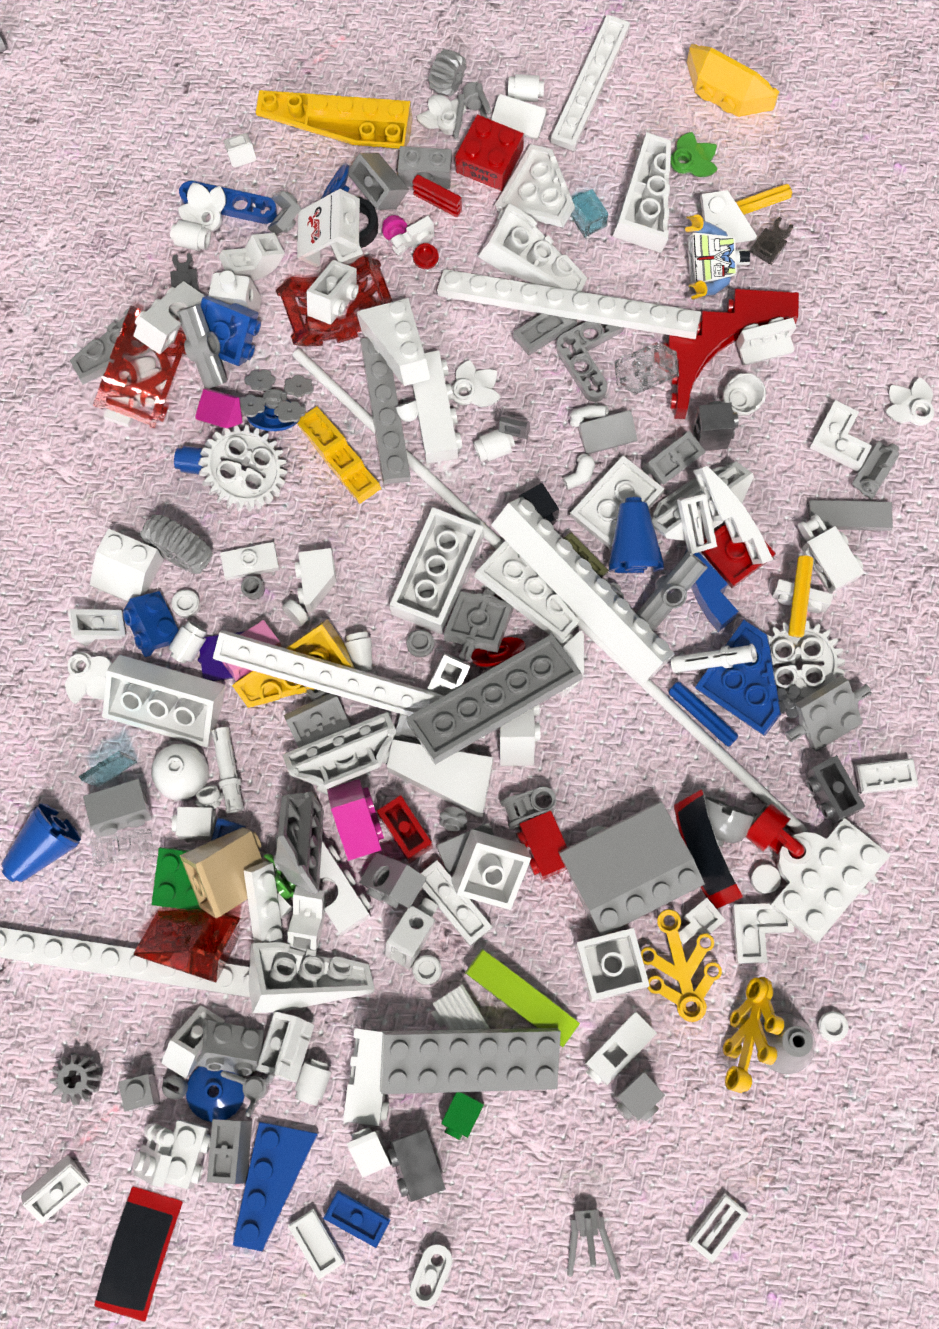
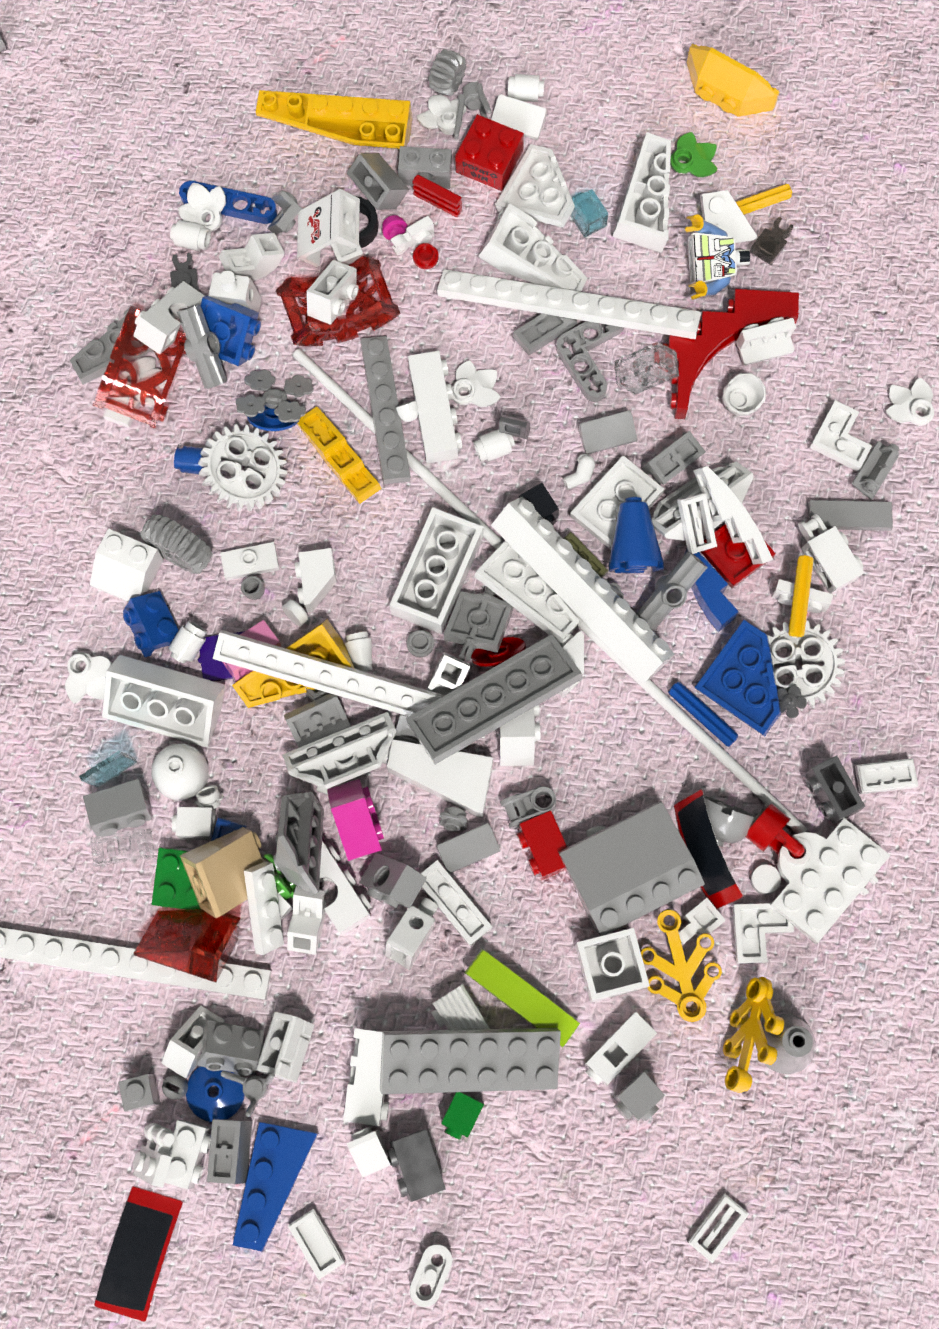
blue cone [1,803,81,882] -> none
white slope [21,1155,90,1224] -> none
light grey gear [49,1053,102,1105] -> none
white slope [68,609,126,646] -> none
white tile [172,590,201,619] -> none
dark pink slope [195,388,242,428] -> none
white pin [211,727,244,813] -> none
white slope [223,133,256,167] -> none
white wedge [248,942,375,1013] -> none
white brick [294,1059,332,1106] -> none
blue dish [321,163,350,199] -> none
blue plate [323,1190,391,1248] -> none
white wedge [356,298,430,386] -> none
red brick [377,795,433,864] -> none
white tile [412,955,442,985] -> none
white brick [451,829,531,910] -> none
white plate [551,14,630,151] -> none
light grey plant [567,1209,621,1280] -> none
white arm [569,405,609,427] -> none
white pin [671,644,757,674] -> none
flat silver brick [692,401,739,451] -> none
light grey plate [785,676,872,752] -> none
white tile [817,1011,849,1042] -> none

